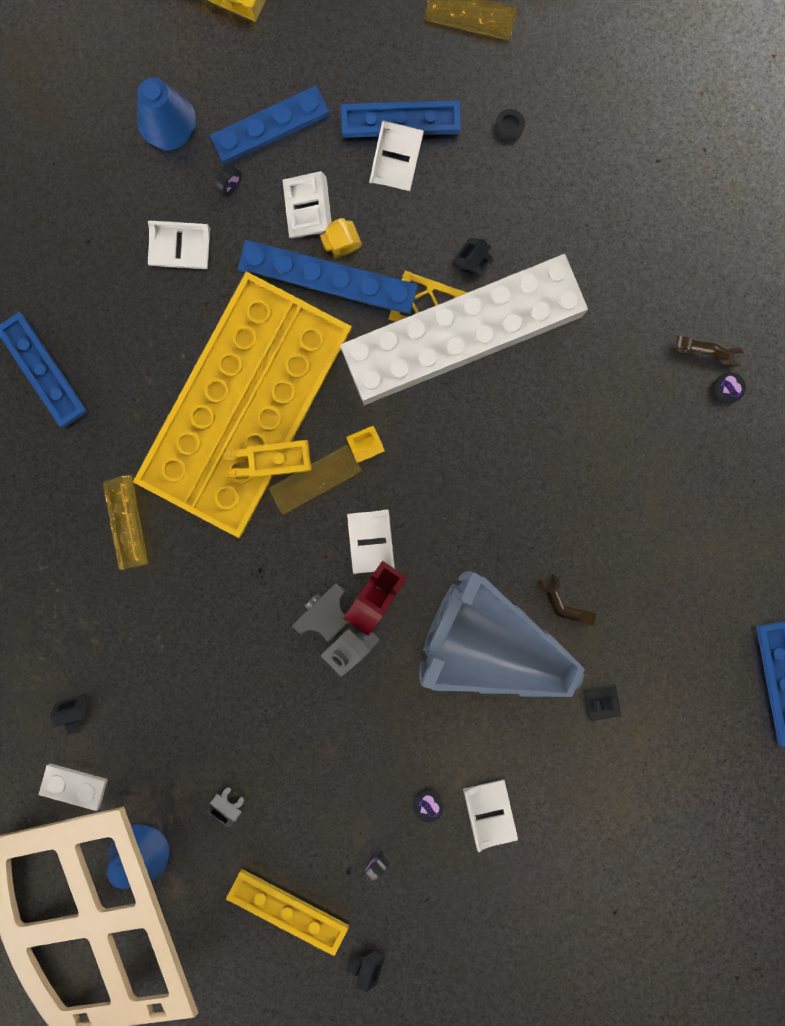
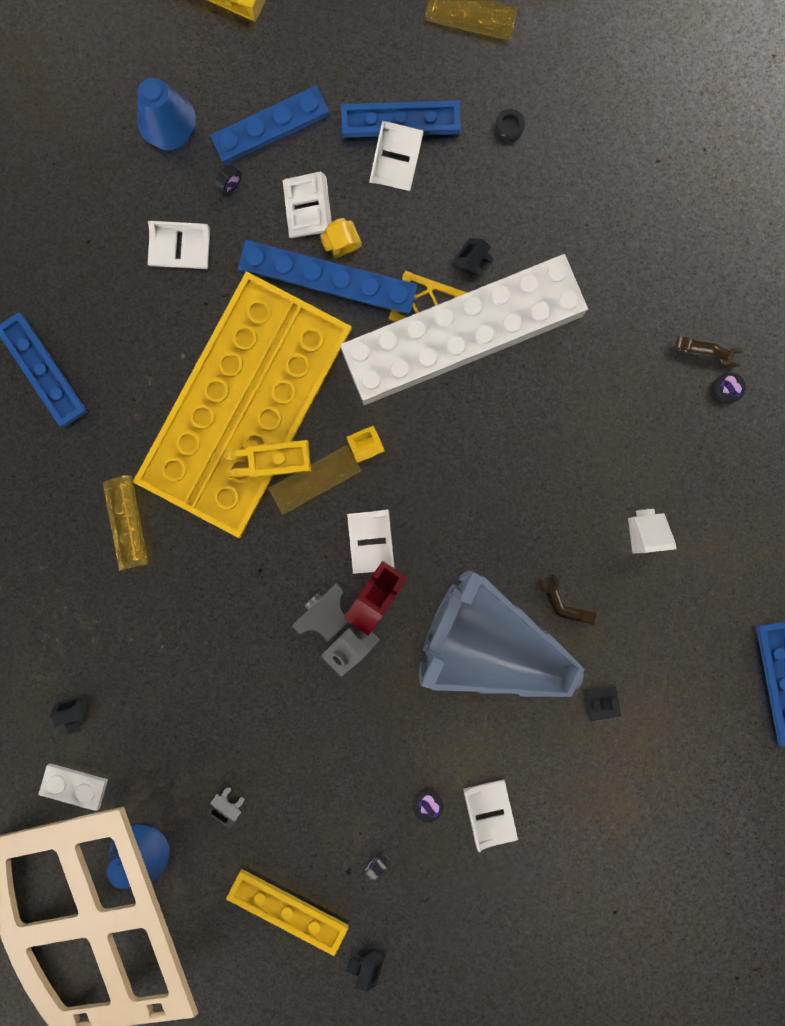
none -> white slope [628,509,676,554]

